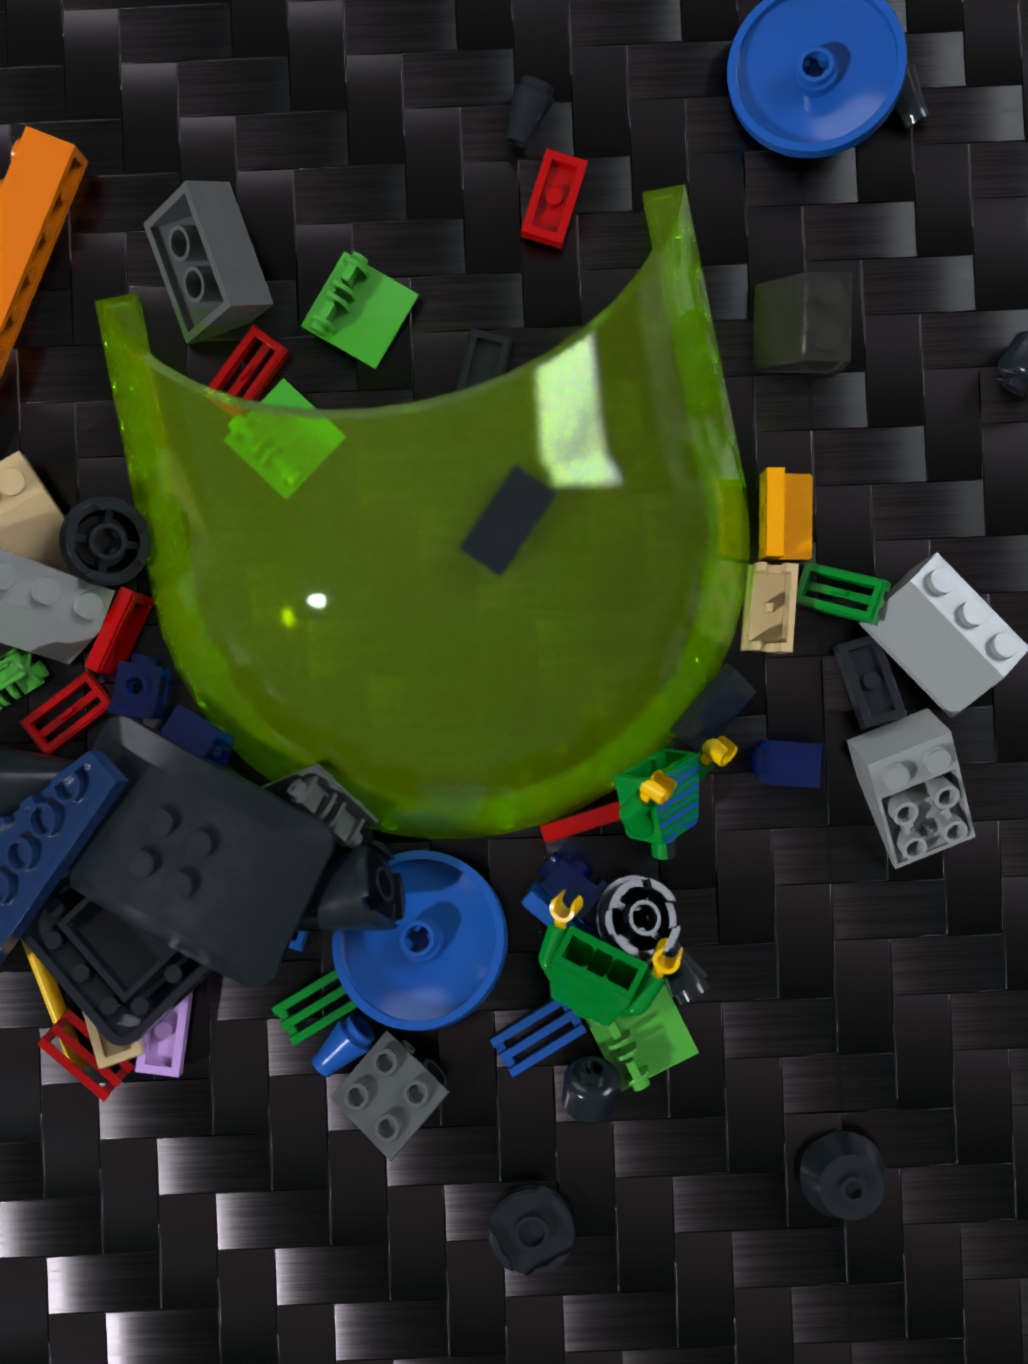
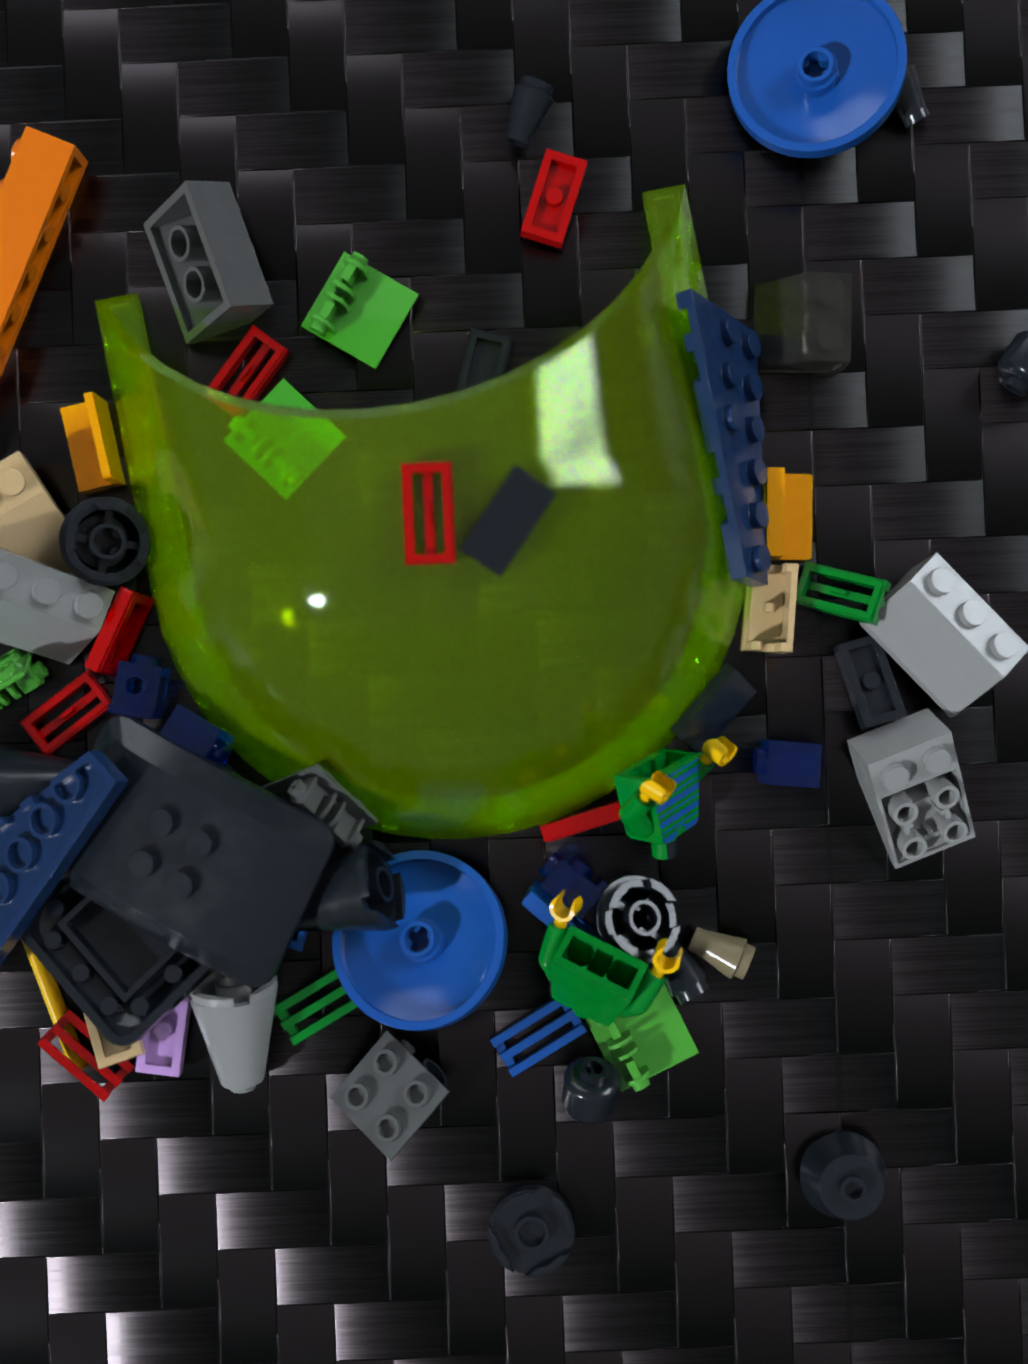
blue cone [312,1013,376,1077] -> none
none -> light orange panel [60,391,126,495]
none -> light grey cone [188,971,278,1094]
none -> red tile [401,461,457,566]
none -> dark blue wing [675,288,771,587]
none -> dark tan cone [687,926,756,980]

